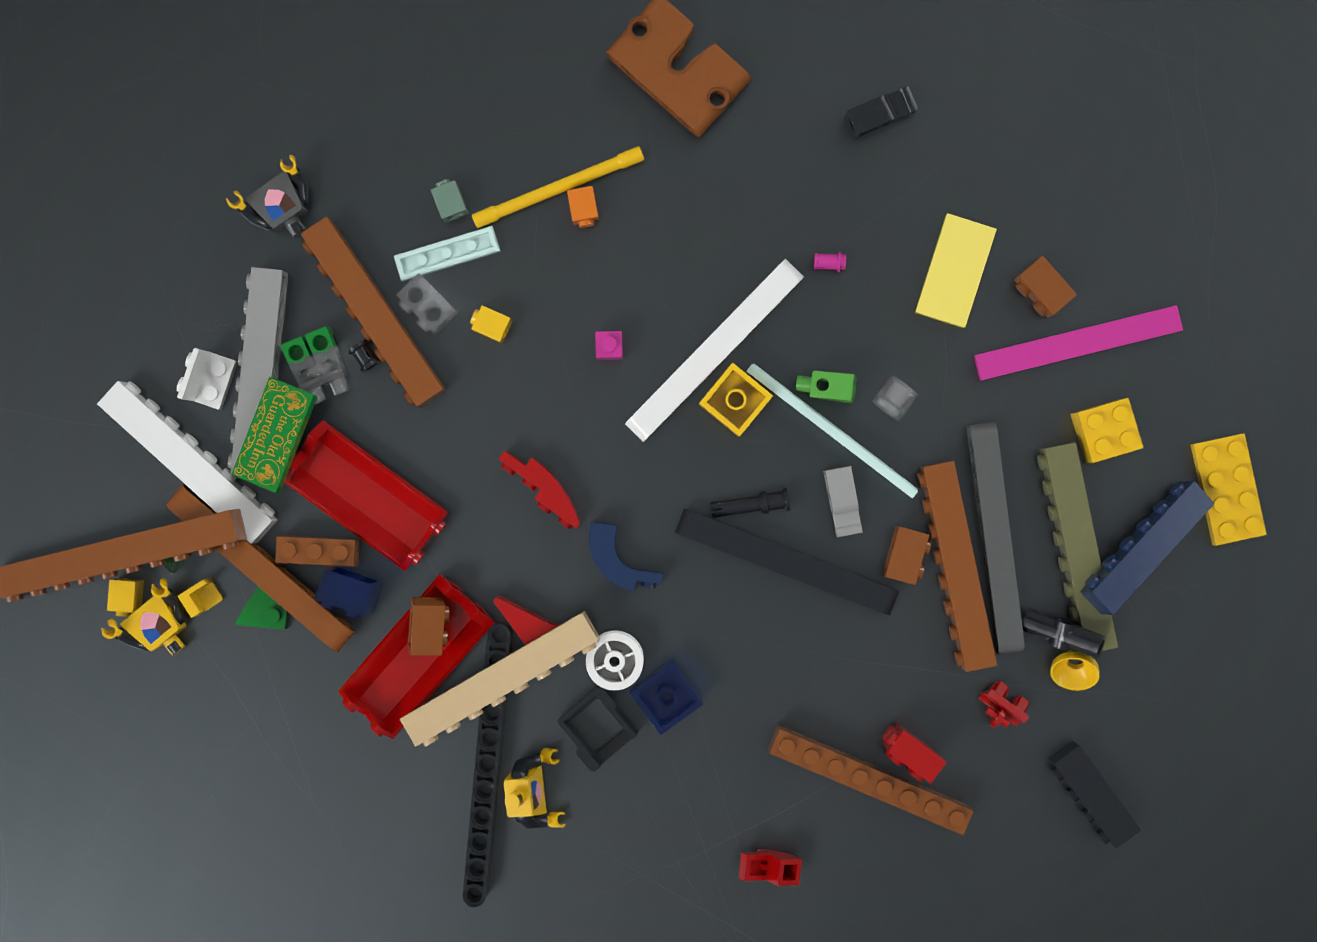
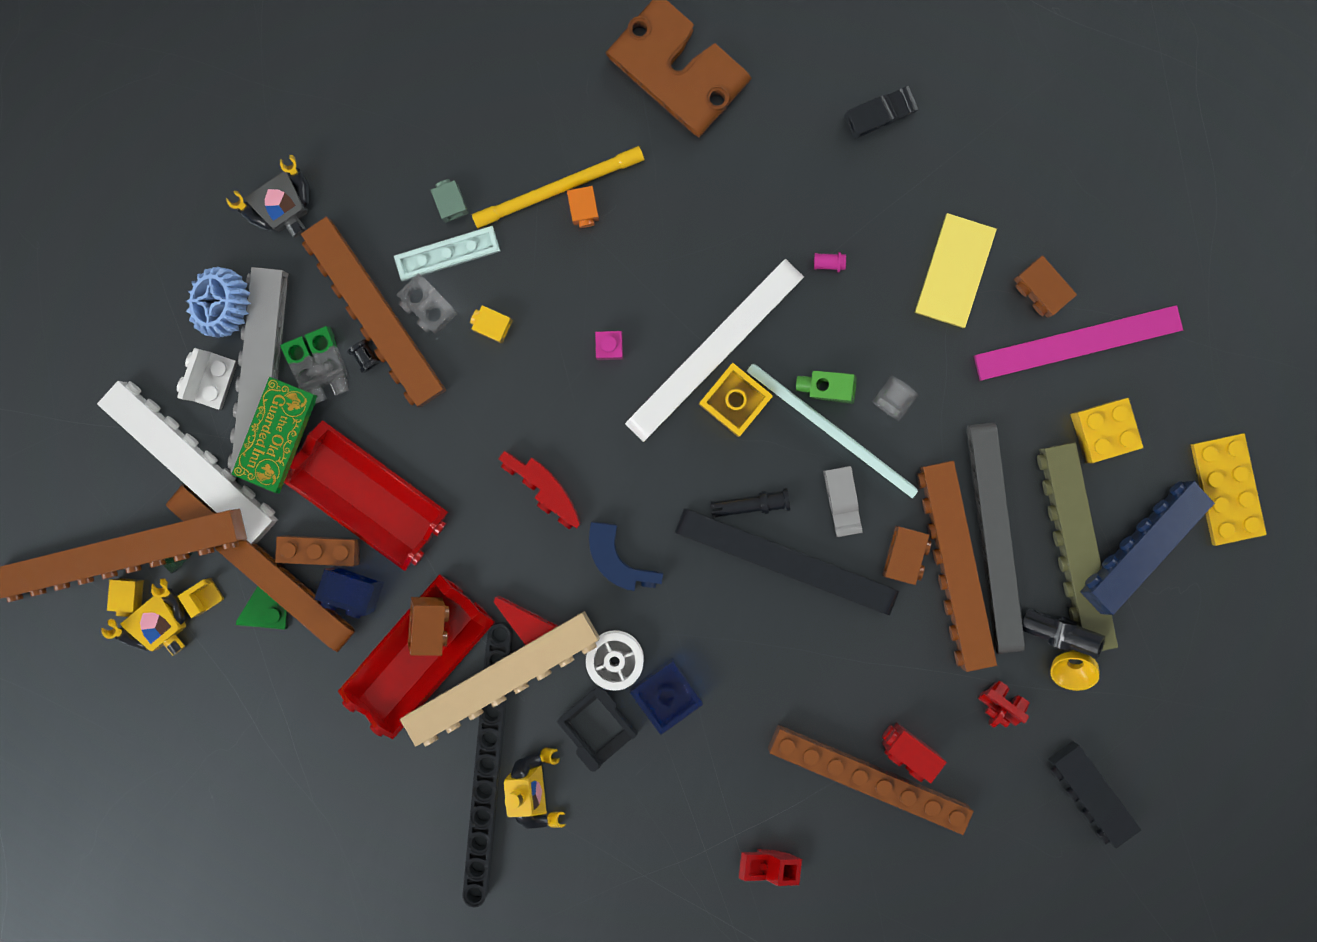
none -> light blue gear [186,267,251,338]

